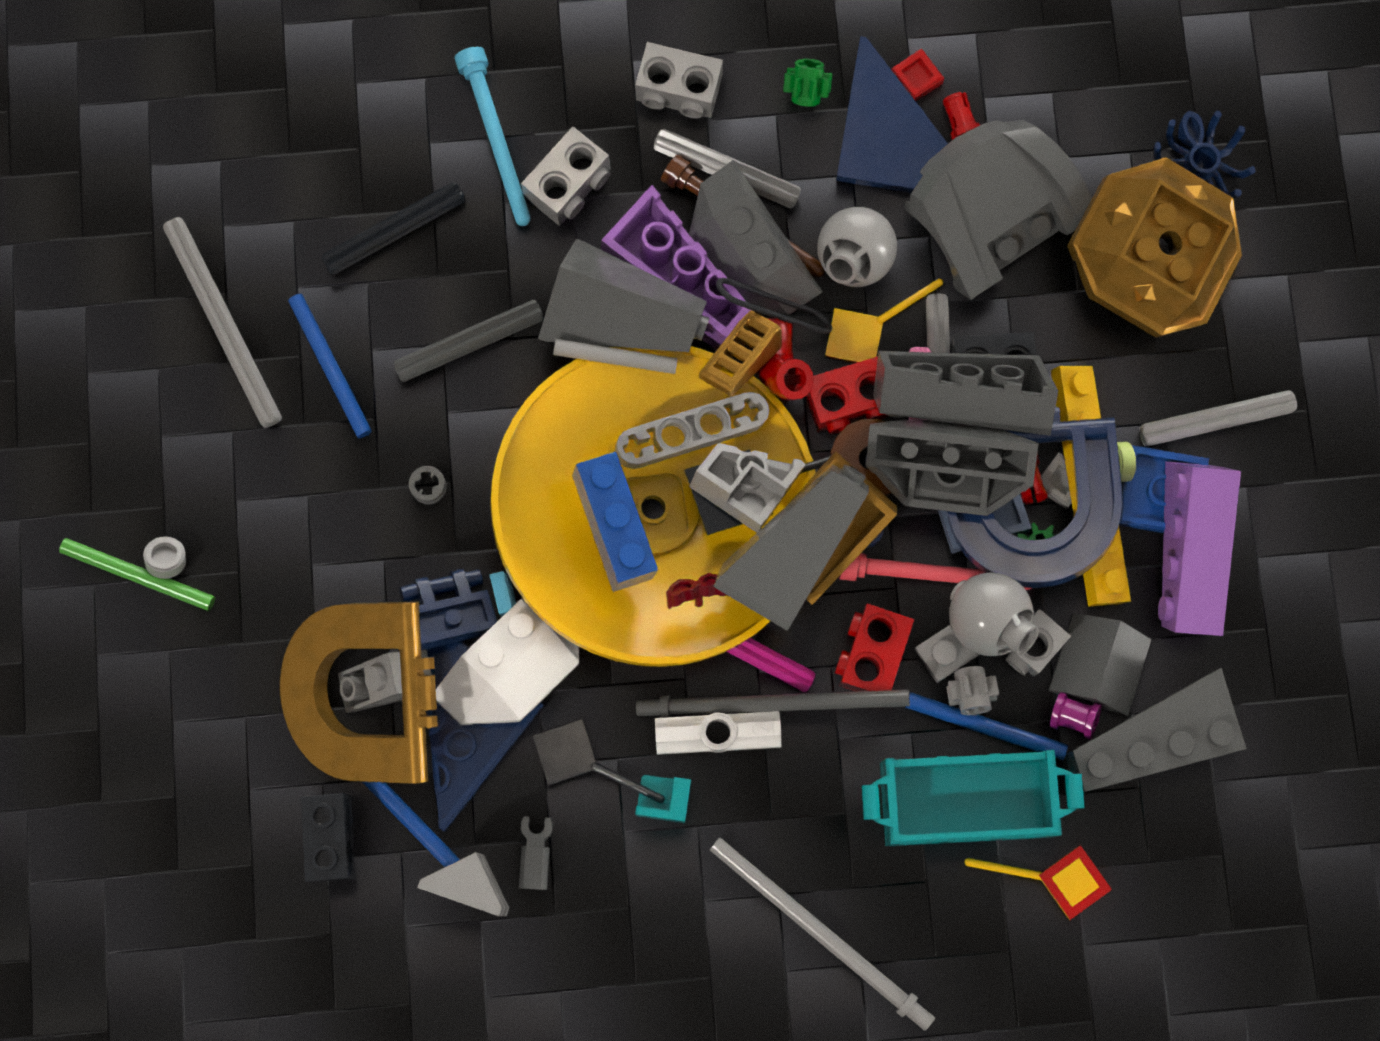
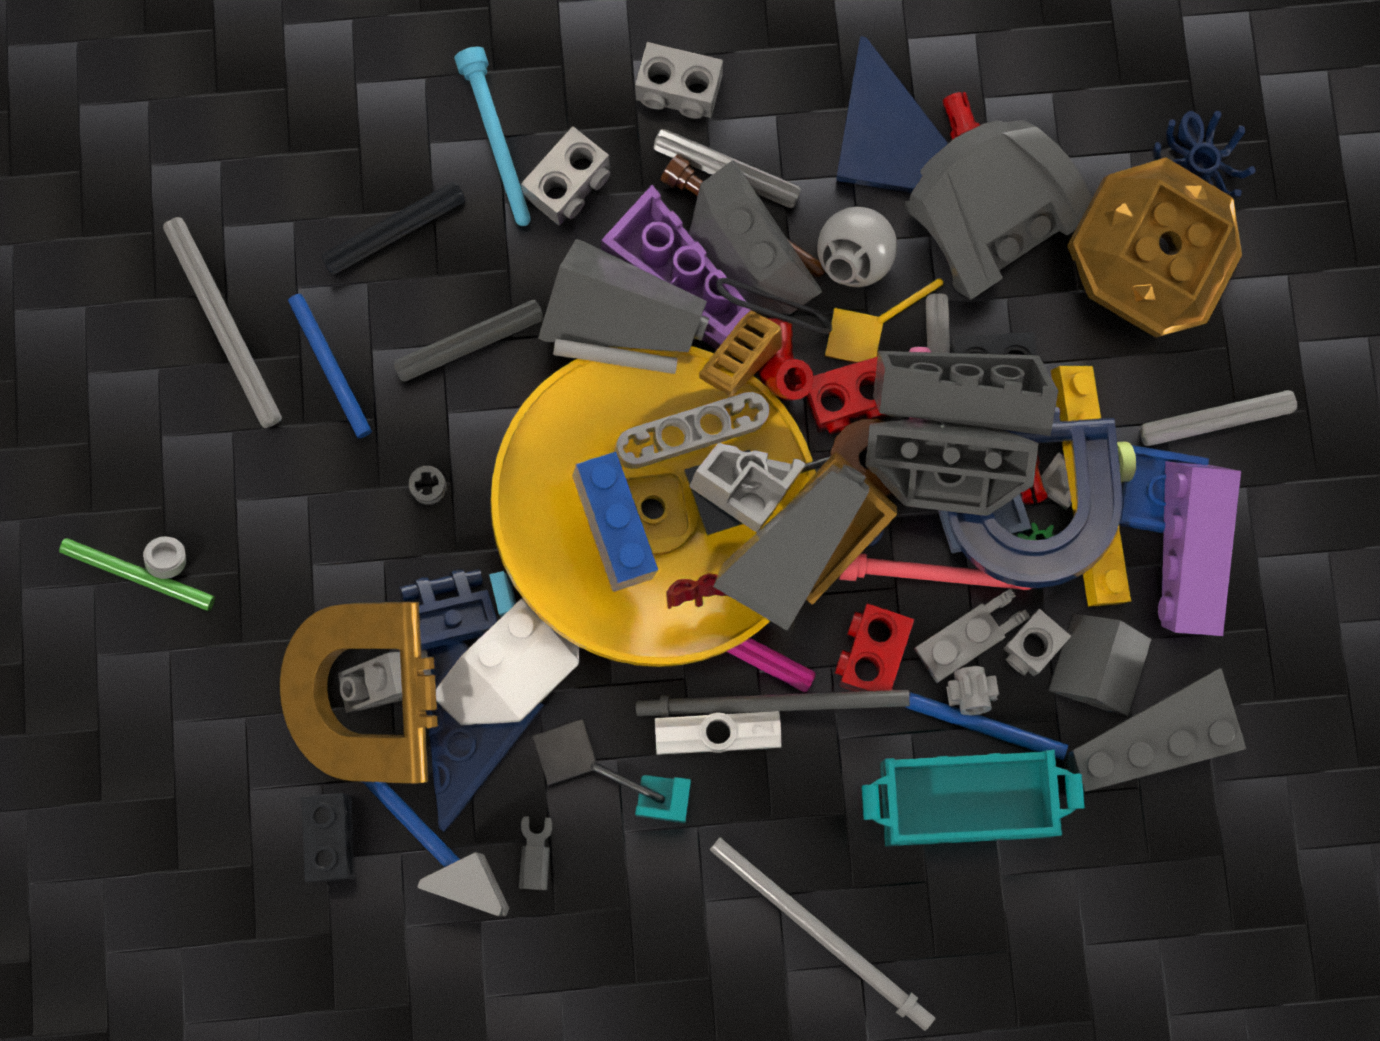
green gear [783,59,832,107] -> none
red tile [891,48,945,101] -> none
light grey brick [949,573,1039,656] -> none
piece [964,845,1112,920] -> none
magenta bush [1050,692,1102,740] -> none

